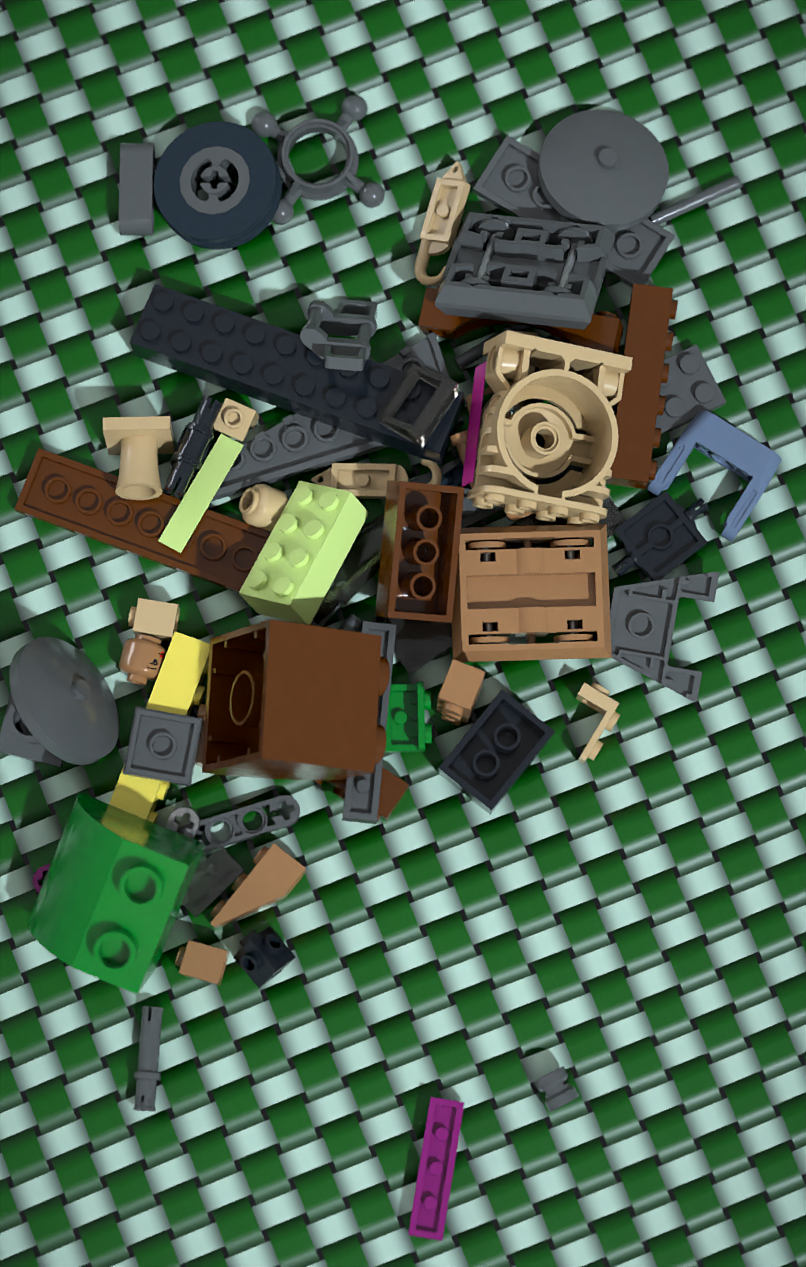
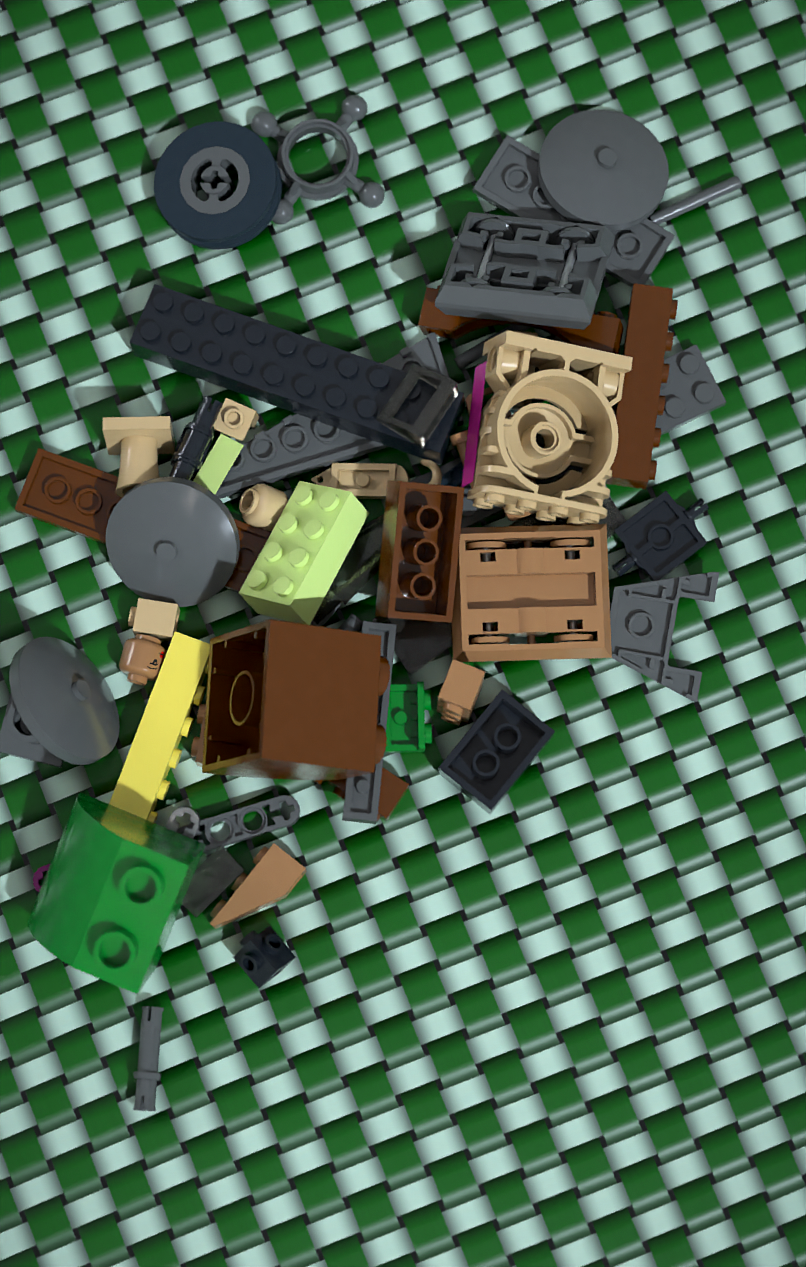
dark grey beam [119,143,155,236] -> none
dark grey tile [123,707,203,786] -> none
medium nougat brick [175,940,230,986] -> none
dark grey bar [300,300,377,371] -> none
magenta plate [408,1097,464,1241] -> none
tan plate [414,161,470,286] -> none
dark grey wheel [533,1066,579,1112] -> none
tan bracket [576,683,621,765] -> none
sand blue connector [647,409,782,542] -> none
none -> dark grey dish [106,477,240,607]

